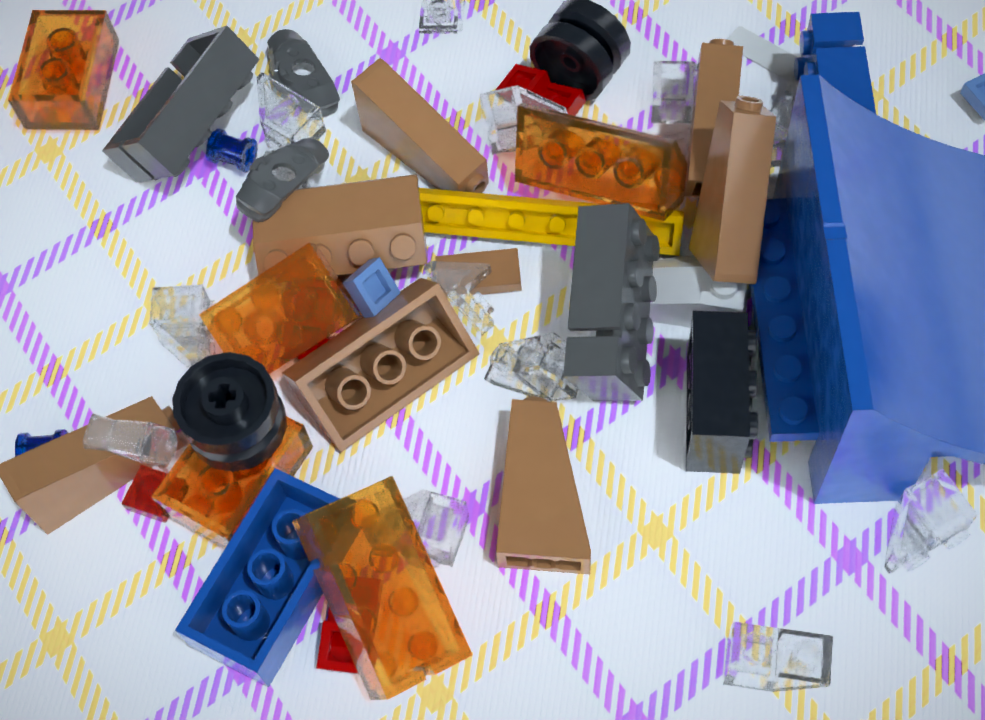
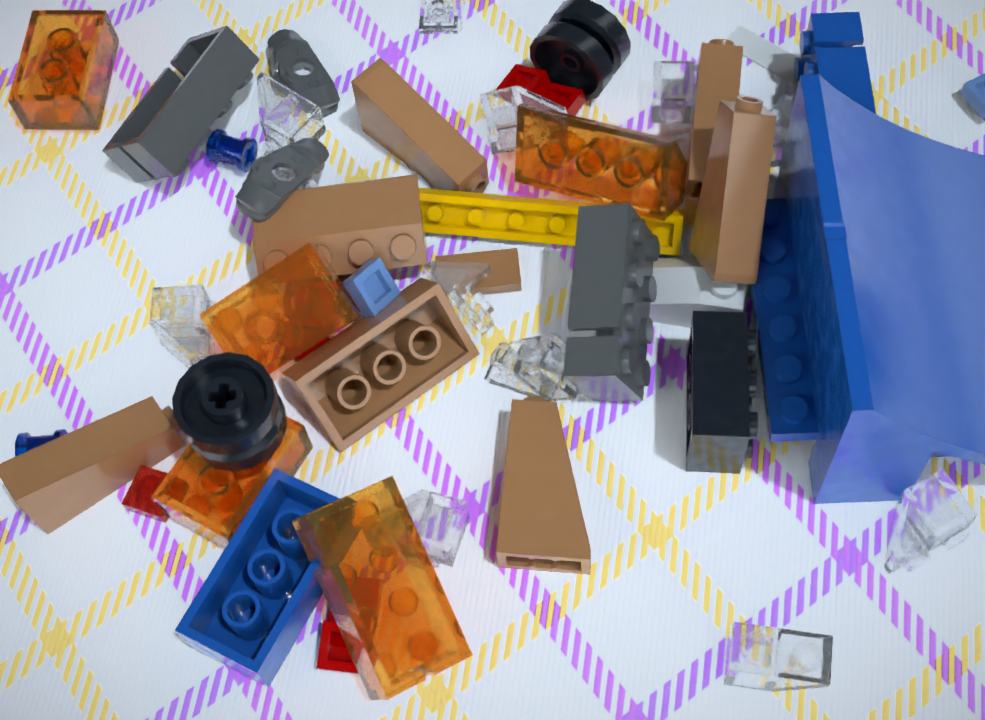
clear piece [83,413,186,478] -> none

